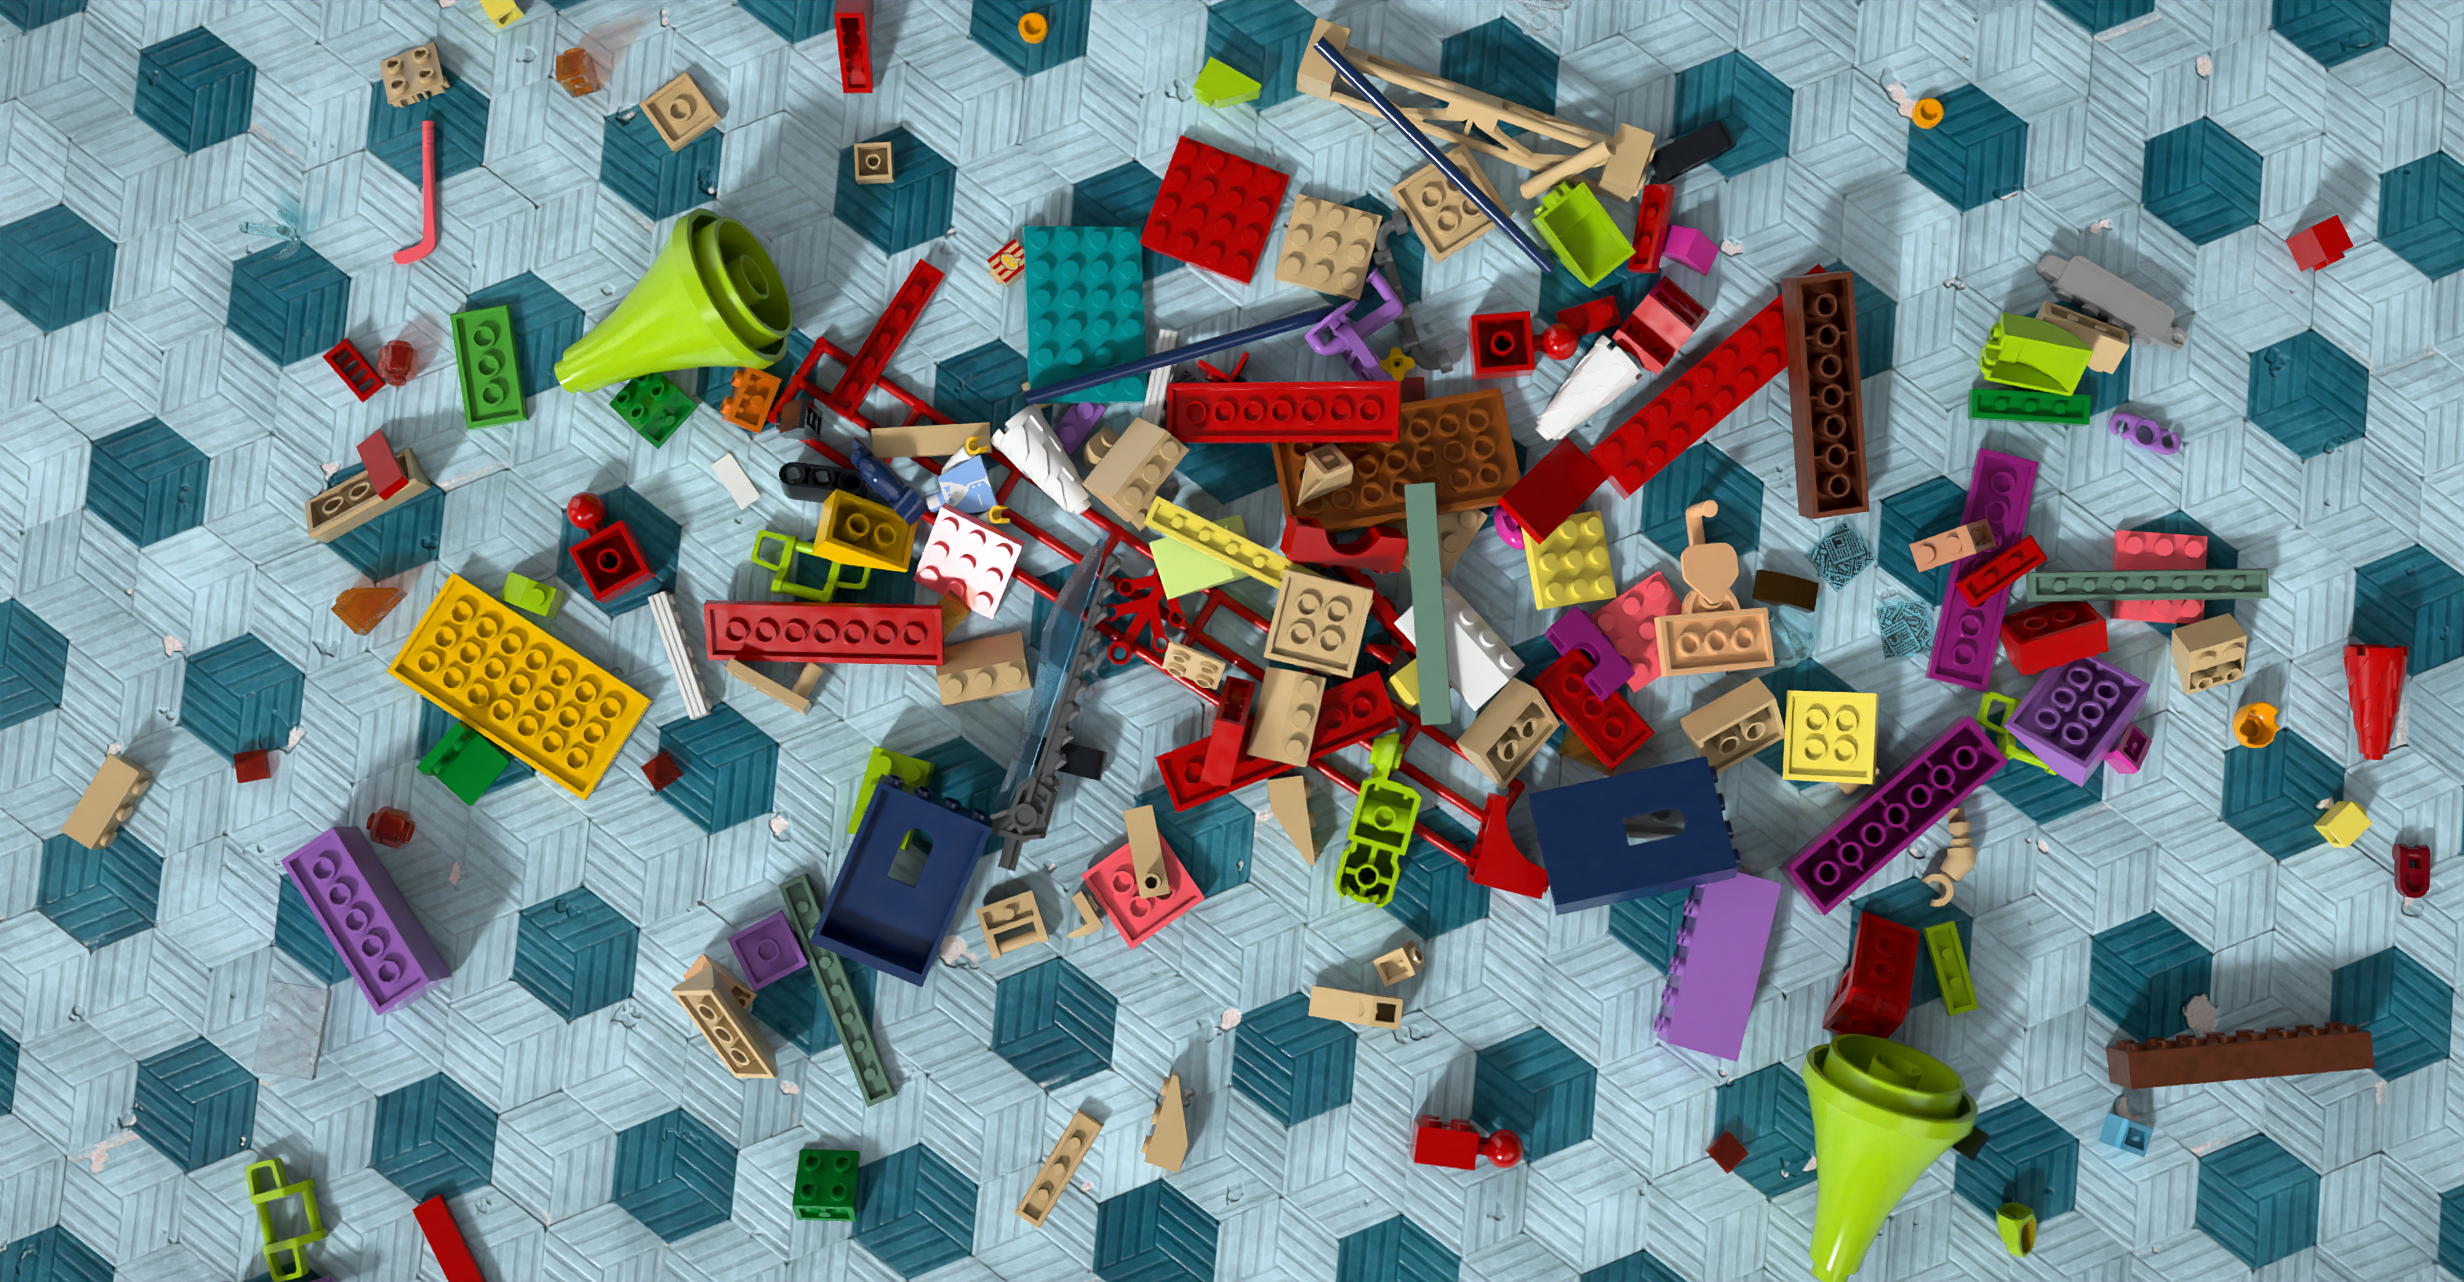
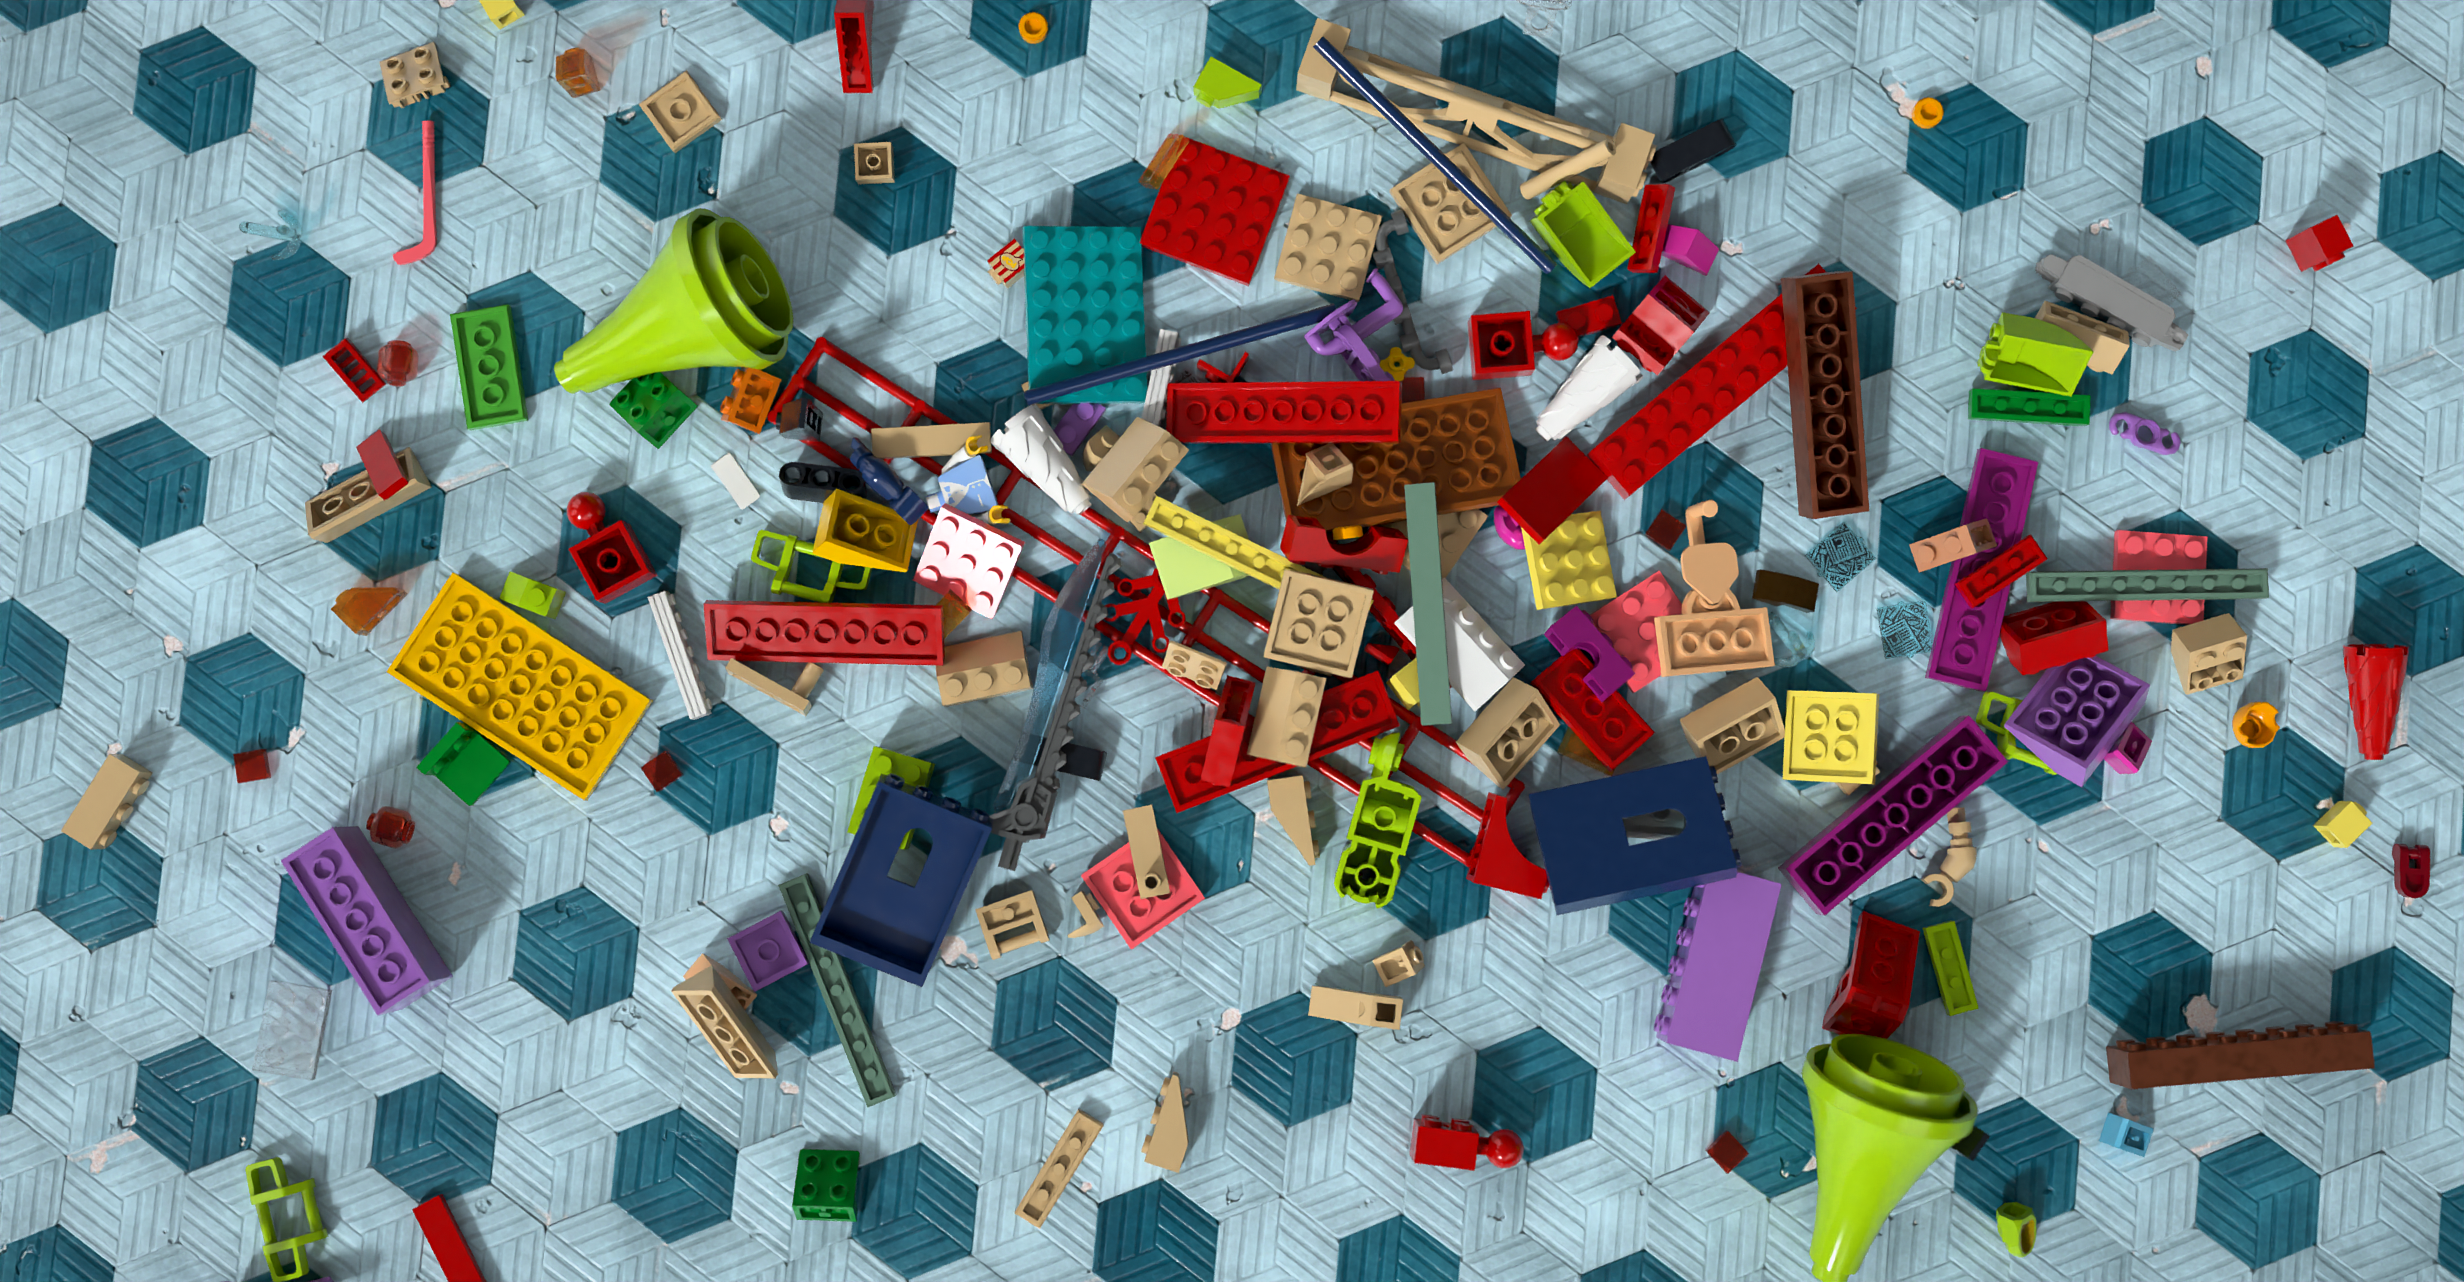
red plate [824,259,946,422] -> none
none -> clear orange tile [1139,134,1189,190]
none -> light orange tile [1332,524,1363,540]
none -> clear red tile [1644,510,1686,551]

